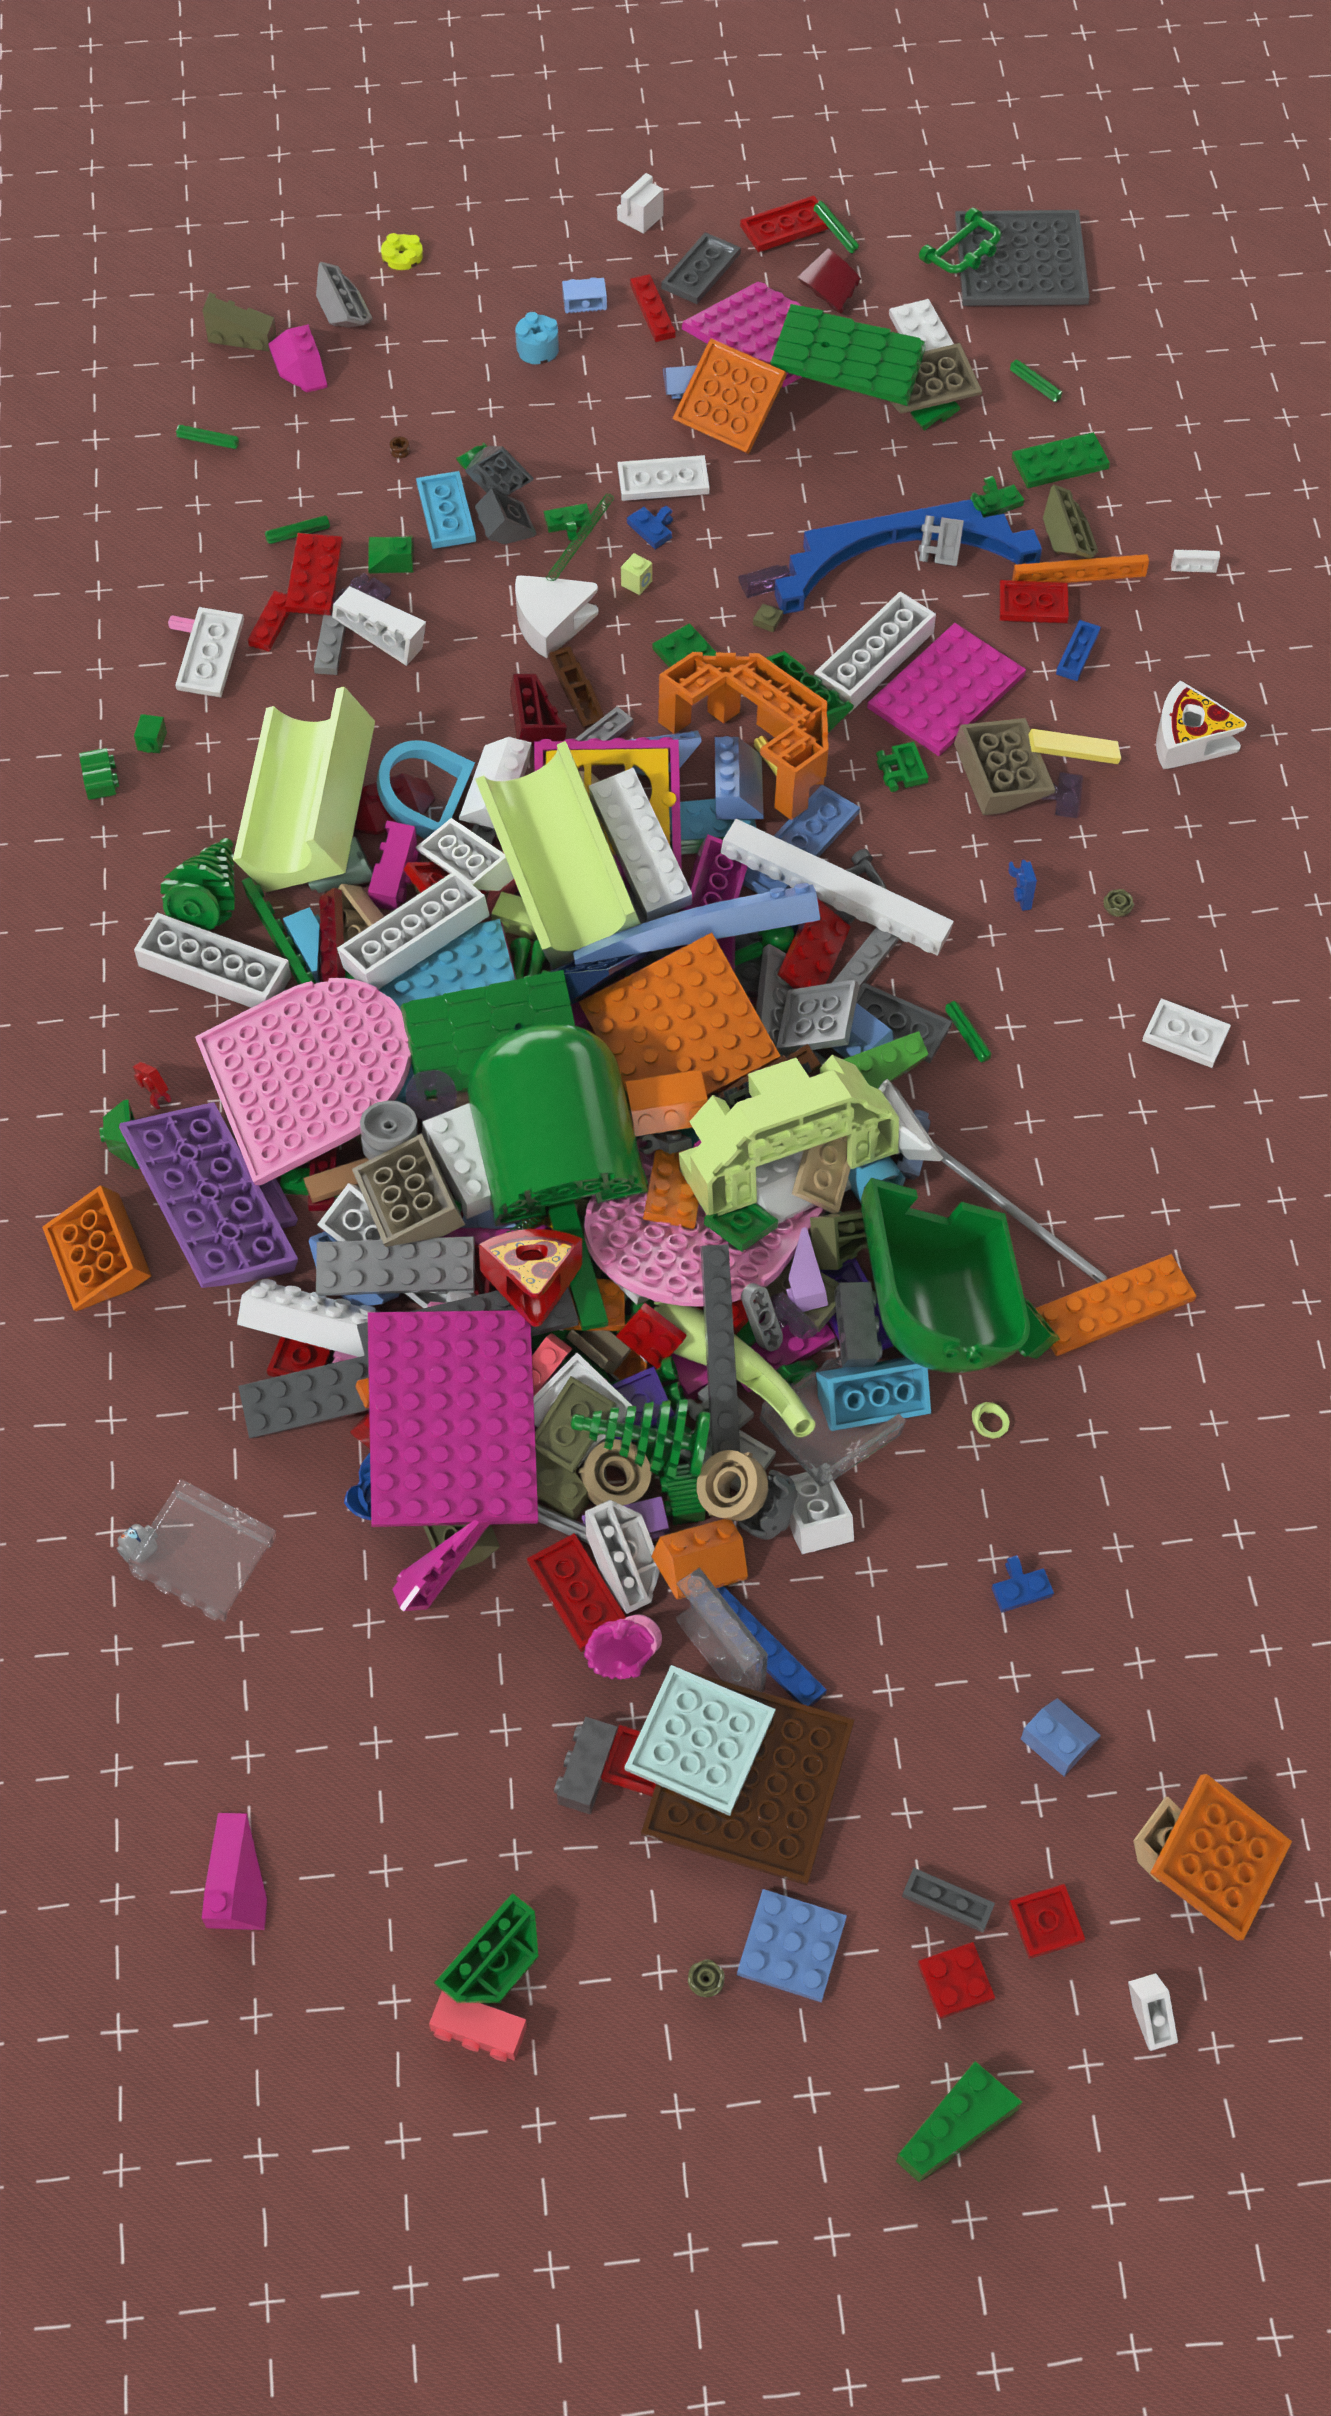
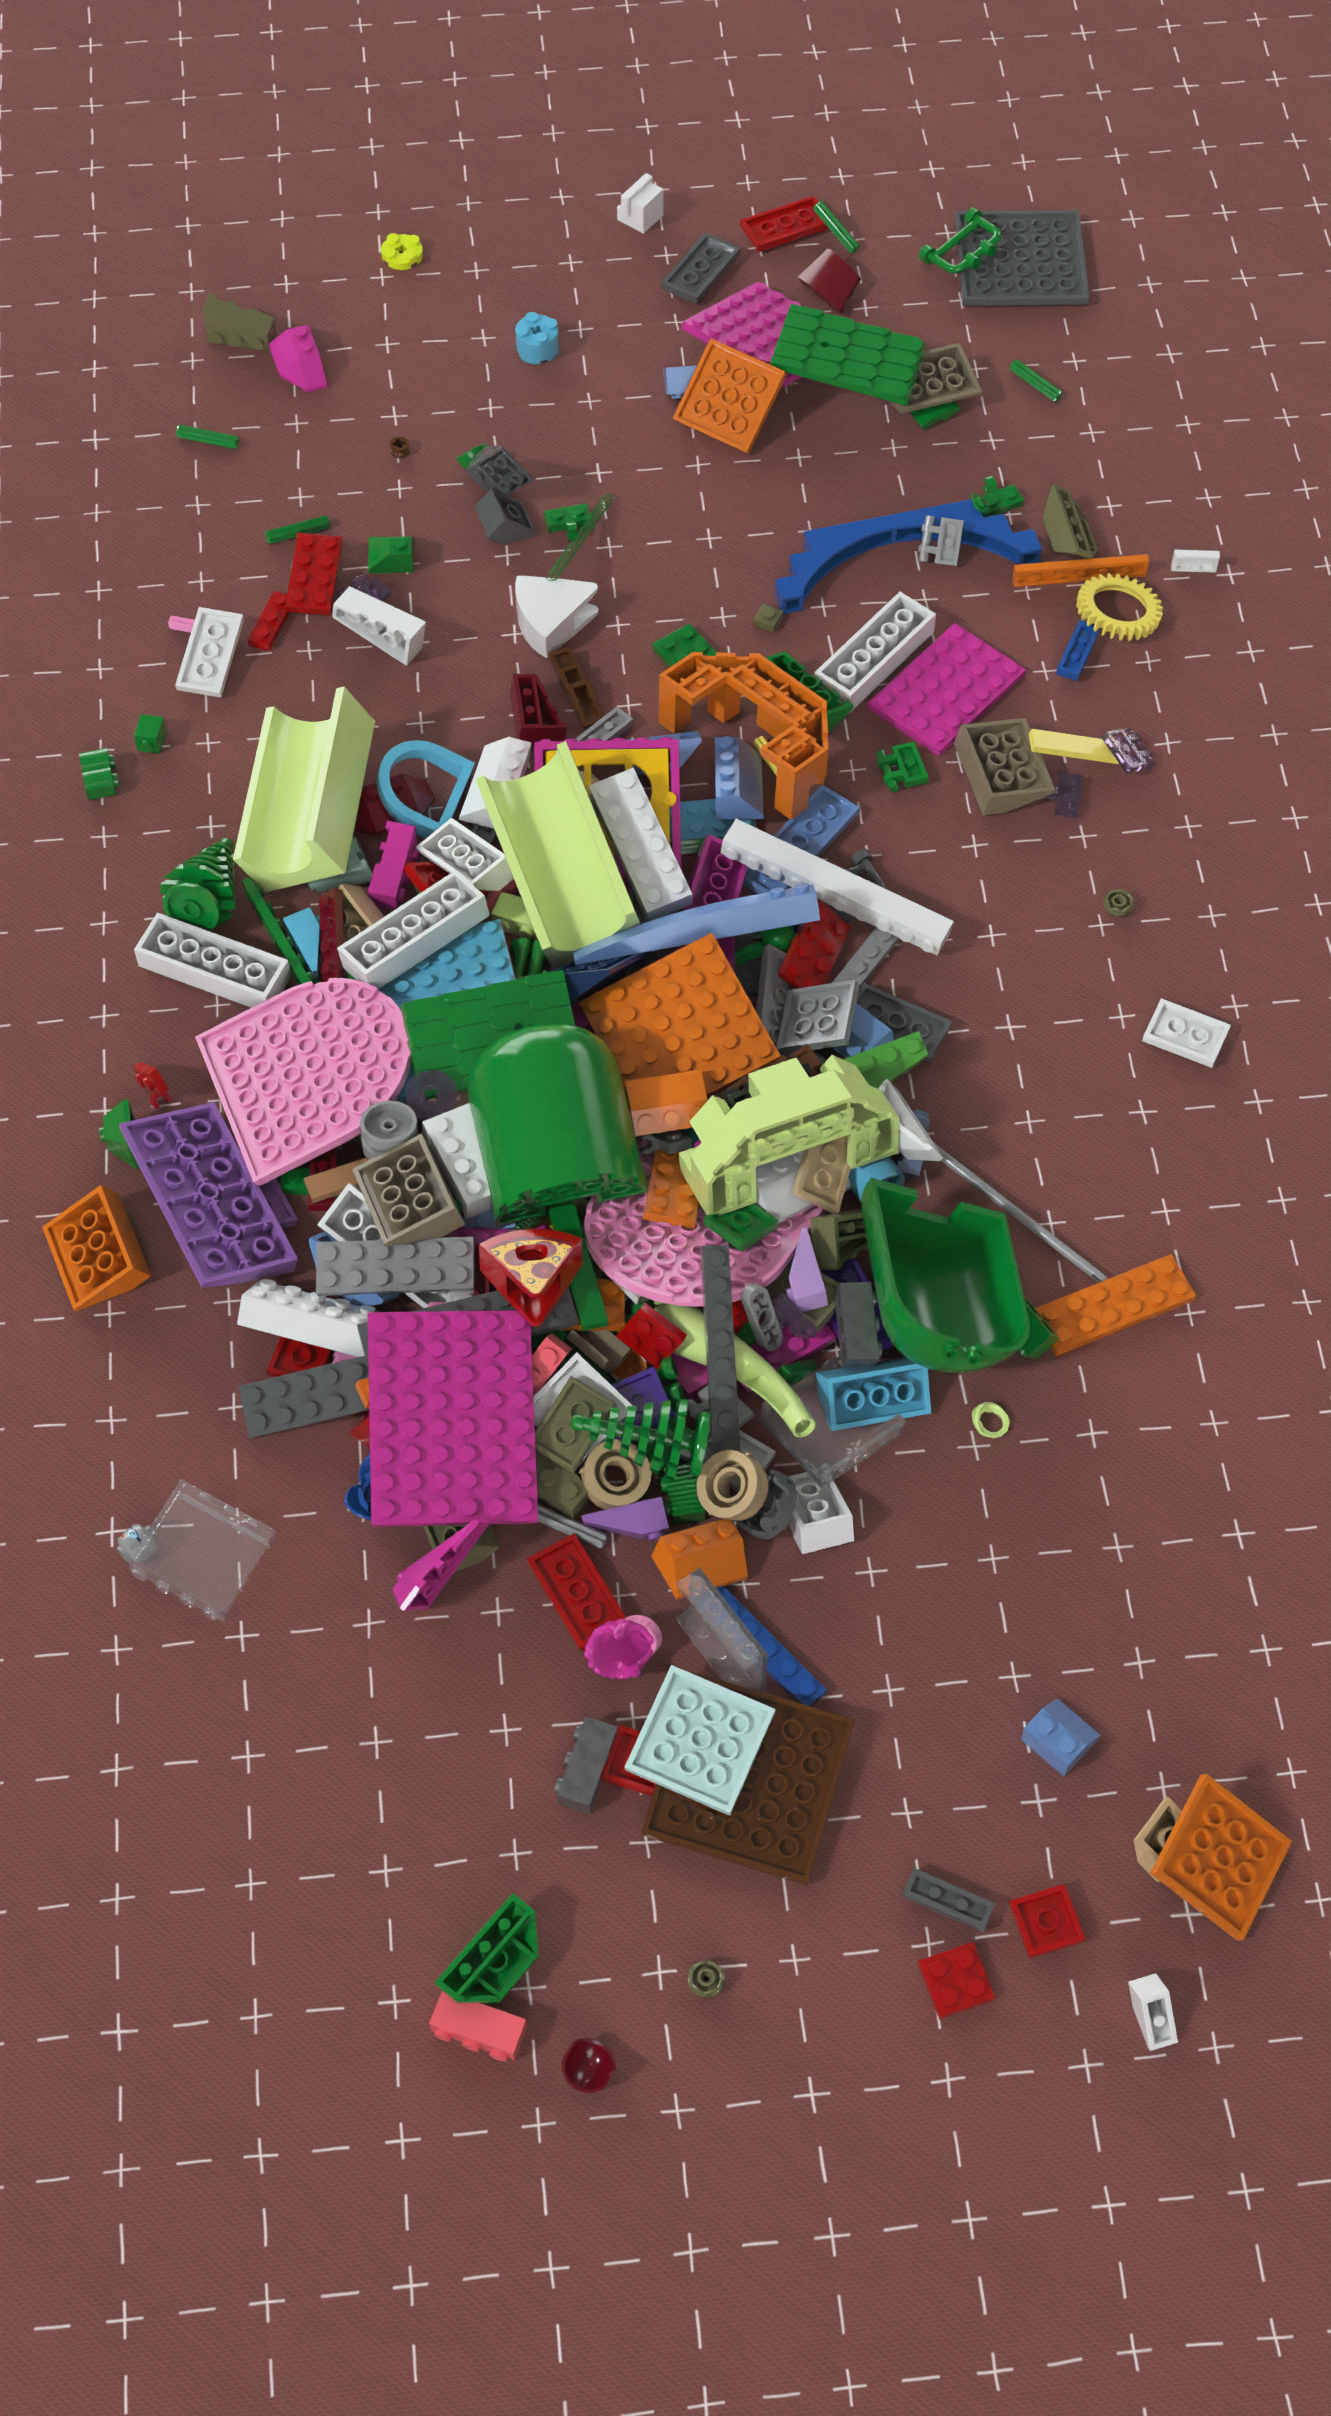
dark pink wedge [202,1813,268,1930] -> none
light grey plate [314,615,346,675] -> none
light grey wedge [316,262,373,328] -> none
medium azure plate [416,471,476,549] -> none
light blue brick [562,278,607,314] -> none
white wedge [585,1500,660,1614] -> none
white plate [618,455,709,501] -> none
yellowish green brick [621,553,652,595] -> none
blue plate [627,506,673,549] -> none
red plate [630,274,675,342] -> none
medium blue plate [737,1889,847,2003] -> none
clear purple panel [738,565,790,598] -> none
white plate [889,299,954,351] -> none
green wedge [896,2061,1022,2182] -> none
green axle [945,1001,991,1063] -> none
blue plate [992,1555,1054,1613] -> none
red plate [999,580,1069,623] -> none
blue plate [1008,860,1037,911] -> none
green plate [1012,432,1110,489] -> none
white piece [1156,681,1247,769] -> none
none -> dark red helmet [562,2038,616,2093]
none -> light yellow piece [1076,573,1163,641]
none -> clear purple plate [1102,728,1156,774]

